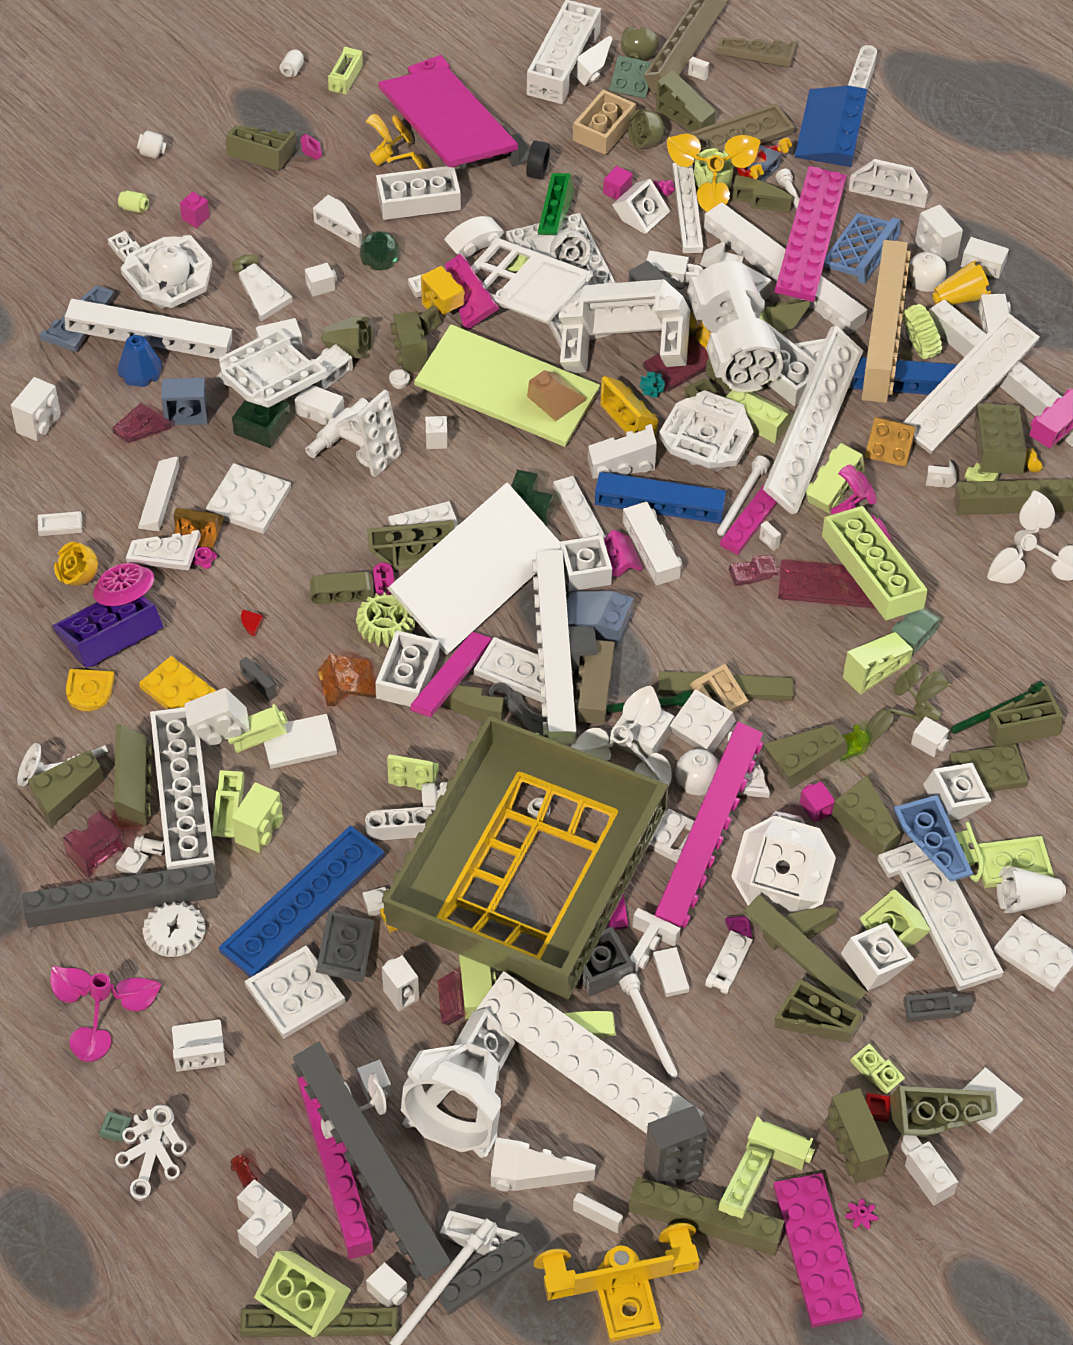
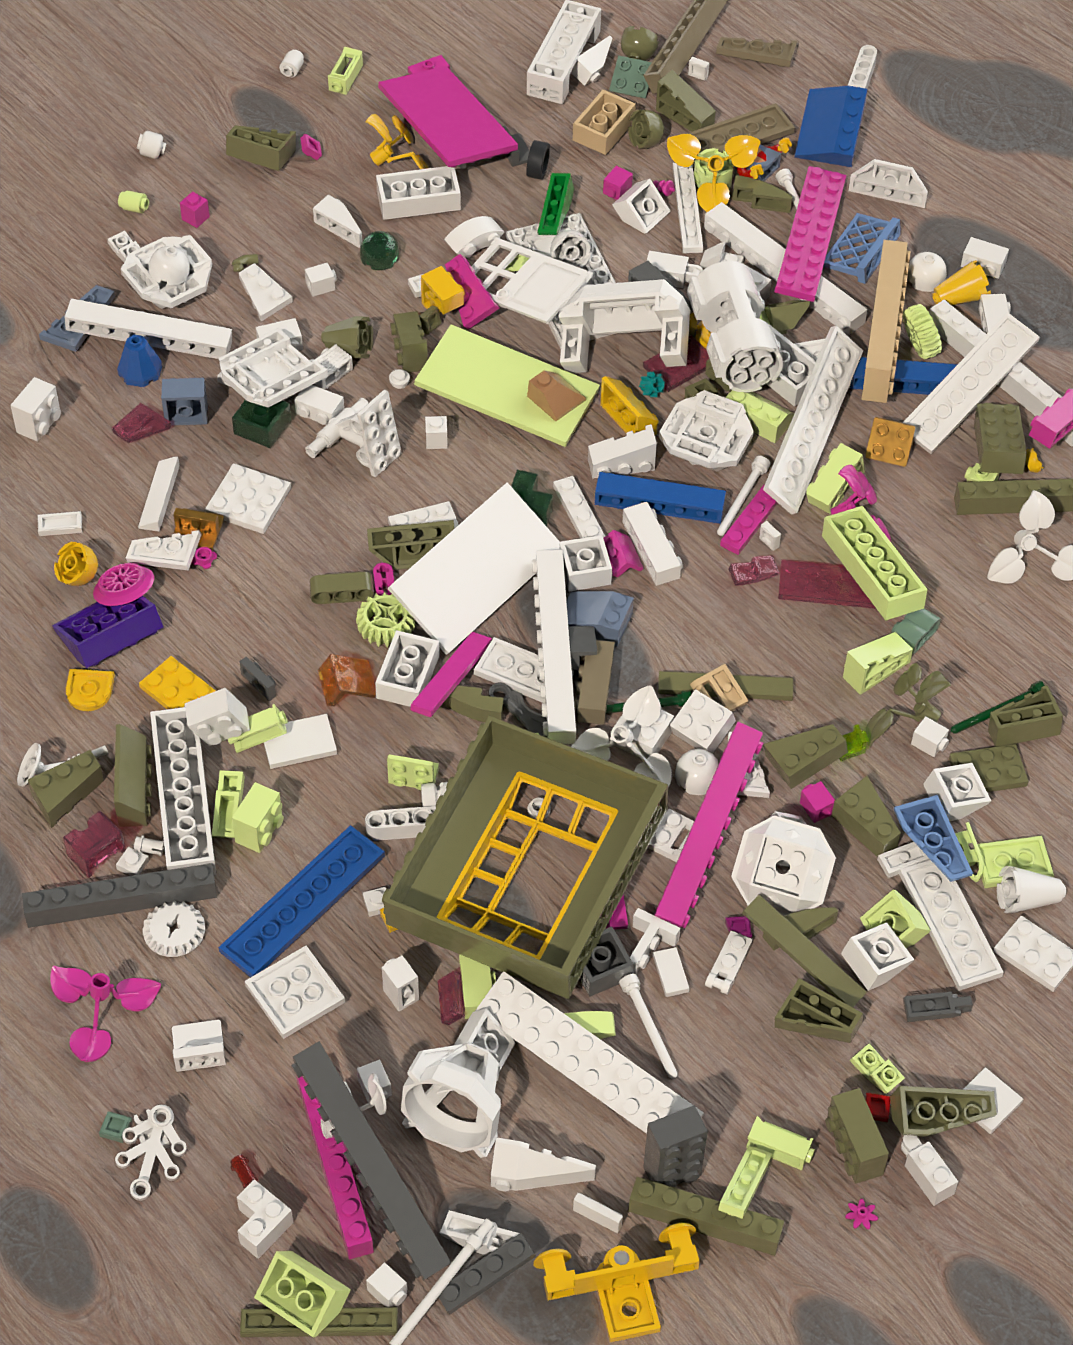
red tile [241,610,263,637] -> none
dark grey plate [316,911,375,982] -> none
dark pink plate [773,1173,863,1328] -> none
white brick [915,205,963,263] -> none
white plate [925,461,957,488] -> none

